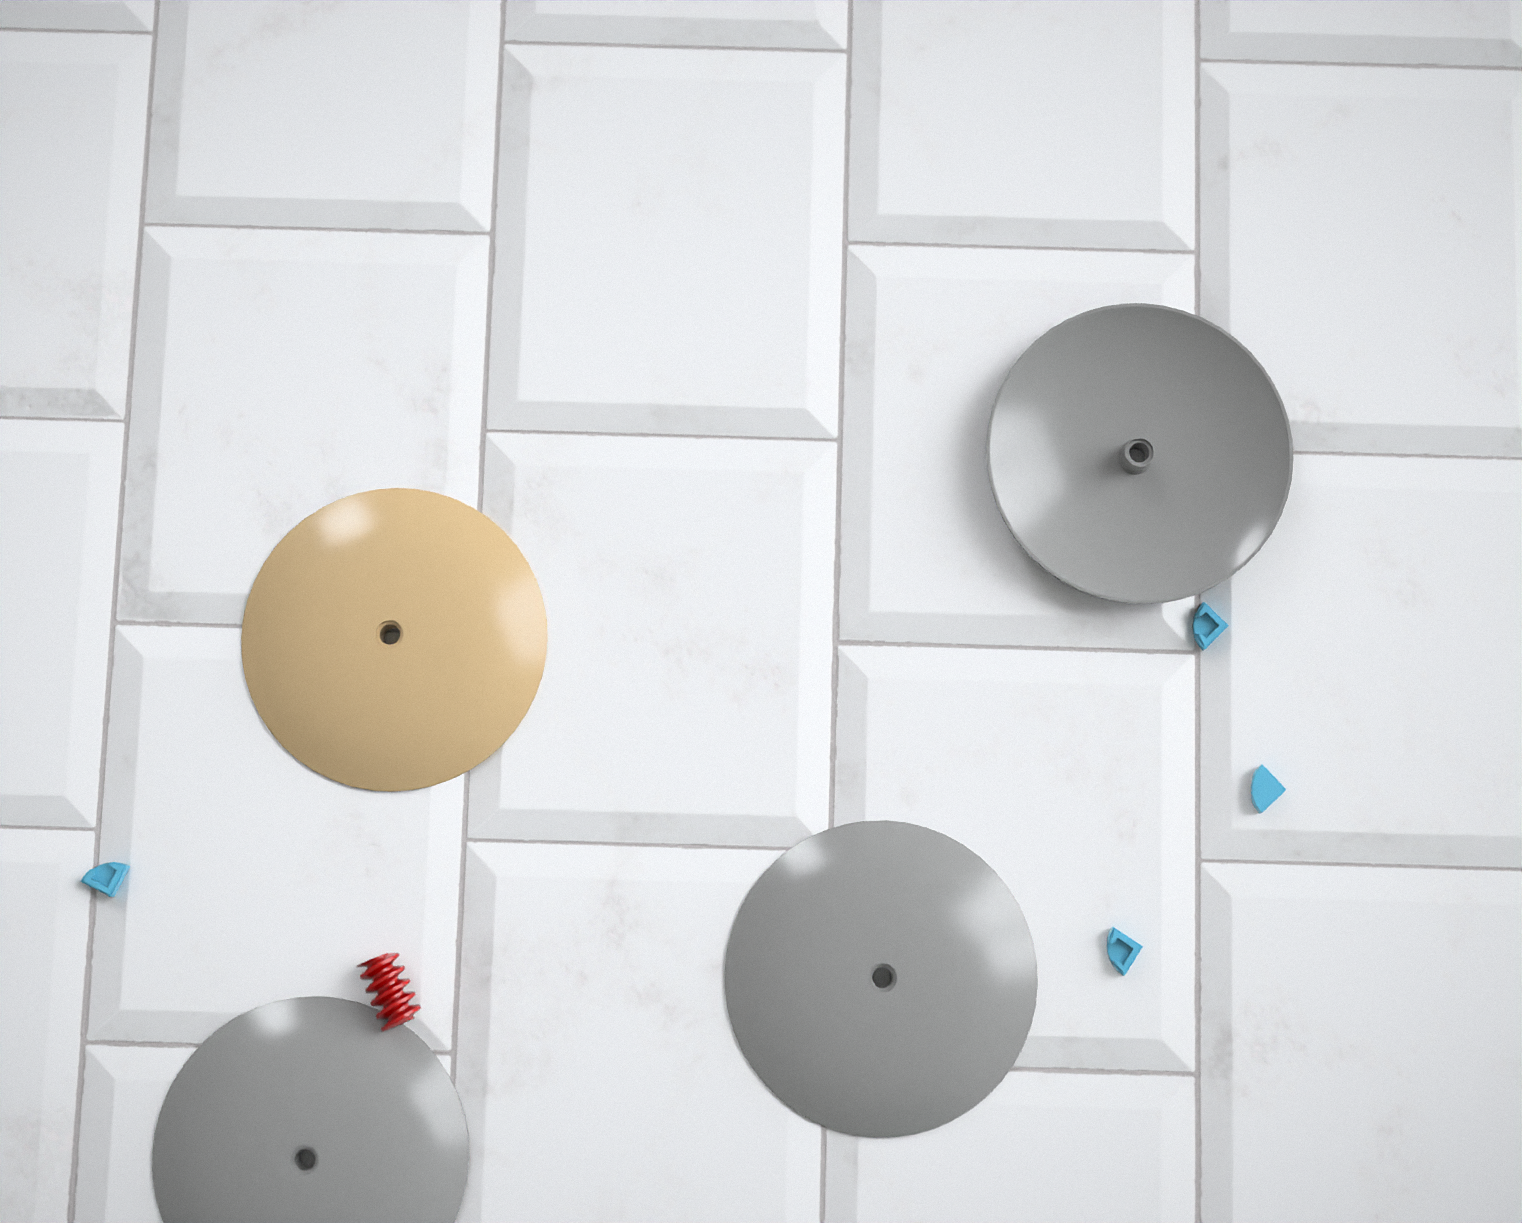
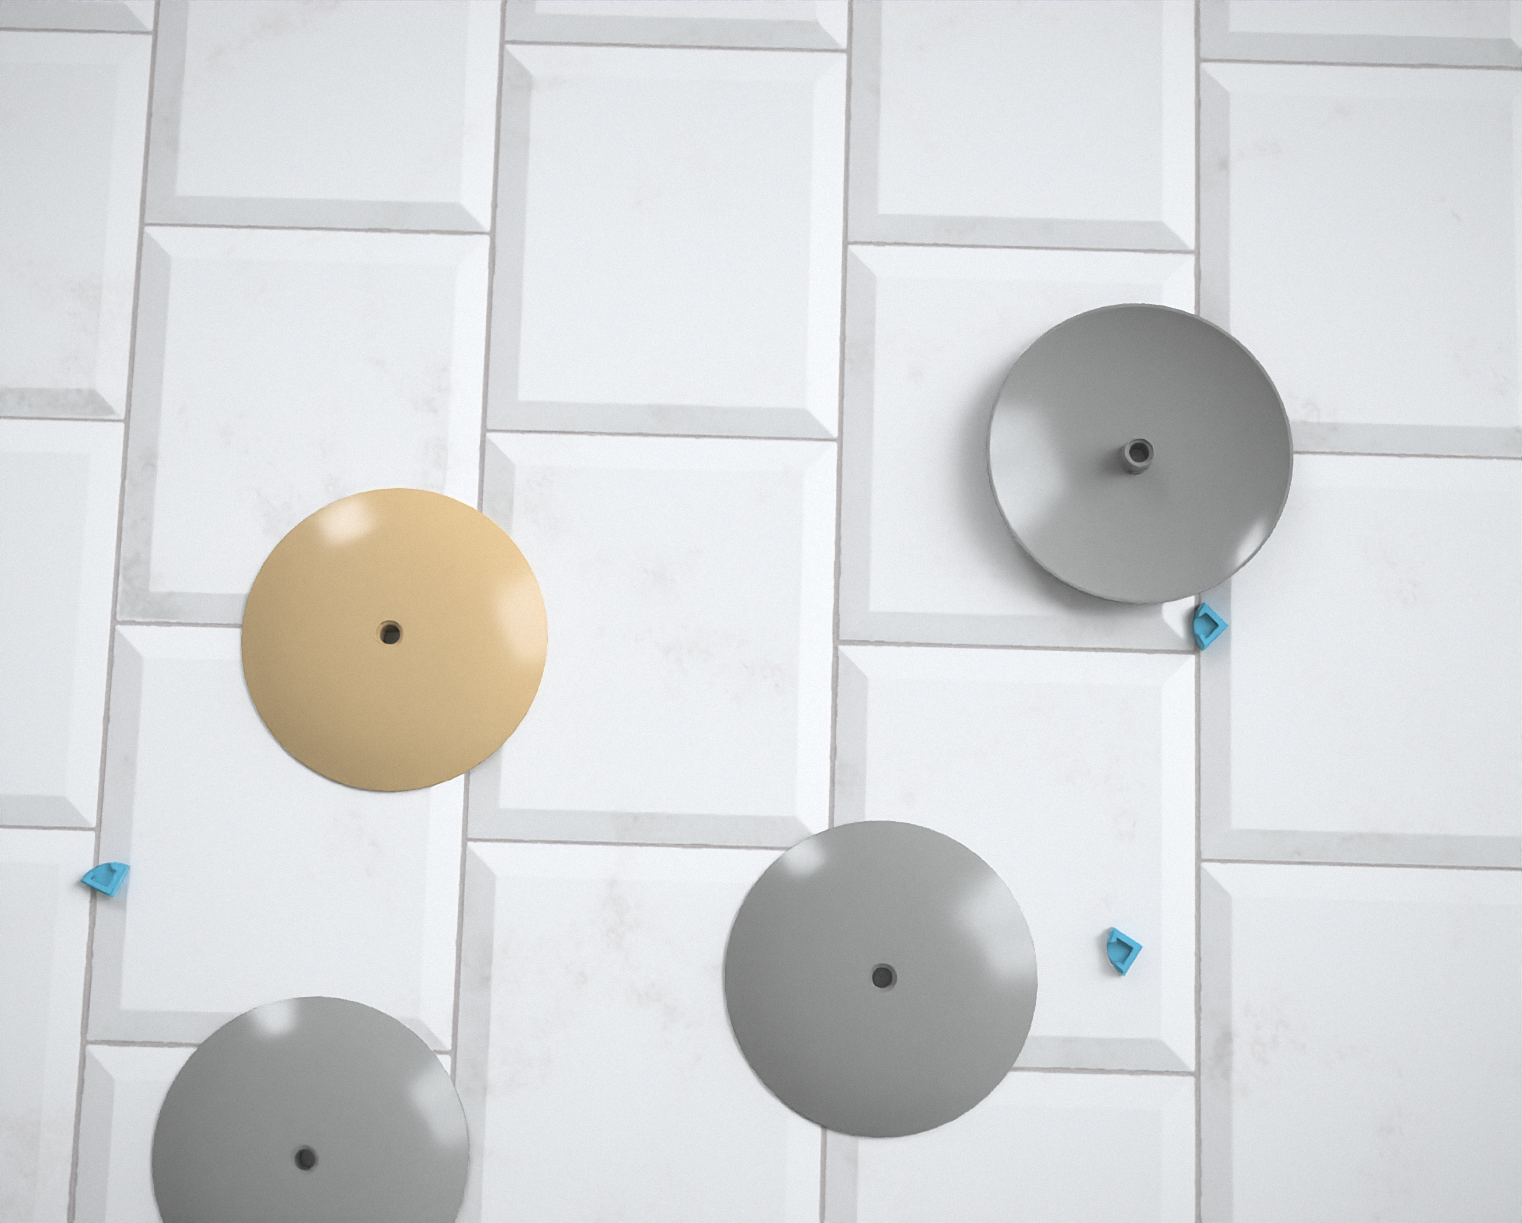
red piece [356,952,421,1032] -> none
medium azure tile [1251,764,1287,814] -> none

